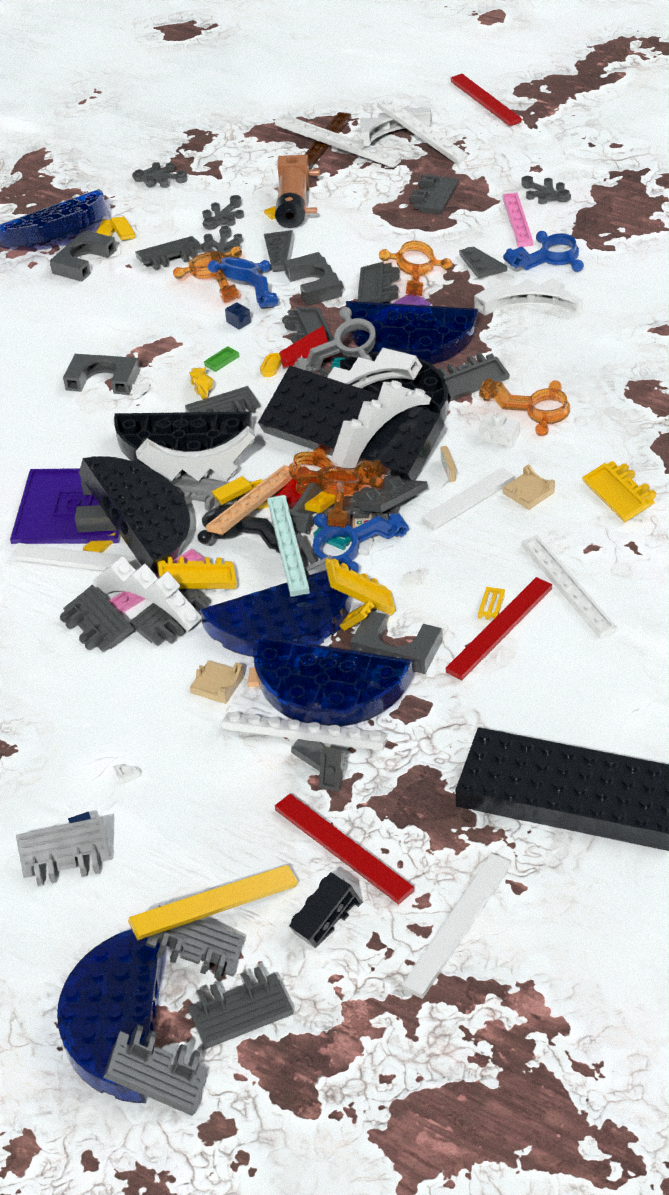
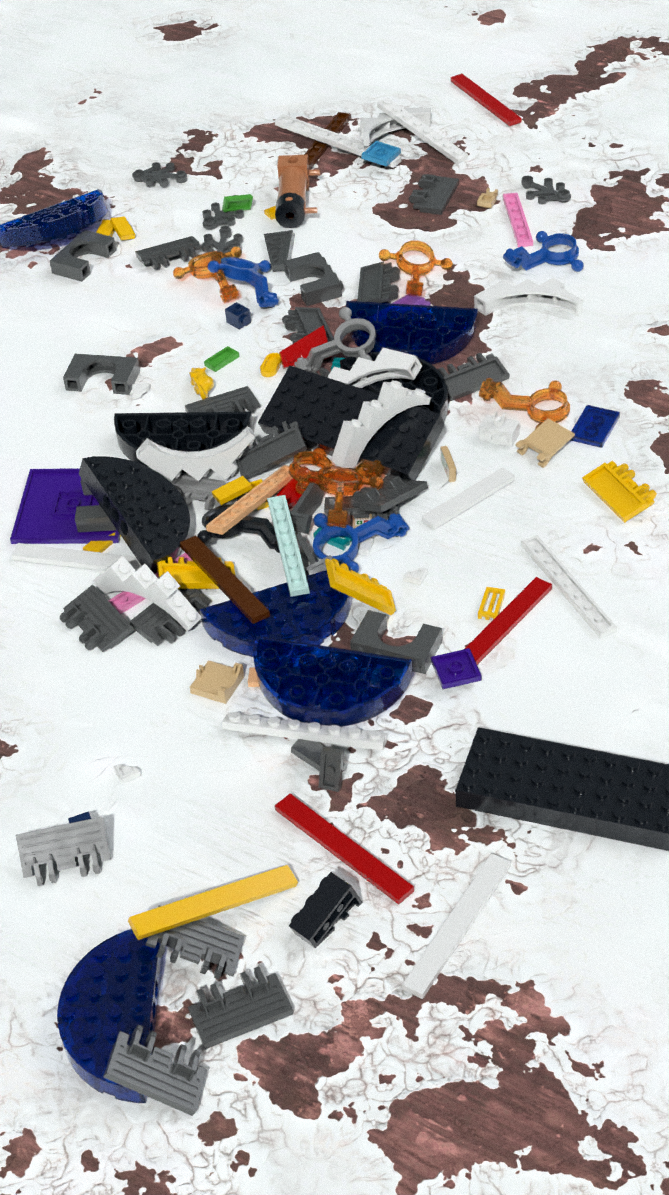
yellow tile [305,483,349,513] -> none
yellow tile [339,600,375,631] -> none
dark grey wing [459,246,507,279] -> none
tan piece [503,464,555,510] -> none
none -> reddish brown tile [180,535,270,624]
none -> bright green tile [222,194,253,212]
none -> dark grey hinge [236,421,307,479]
none -> dark azure tile [361,141,401,167]
none -> dark purple tile [431,648,482,689]
none -> tan plate [477,188,498,208]
none -> tan flag [515,418,575,468]
none -> clear blue tile [570,405,620,448]

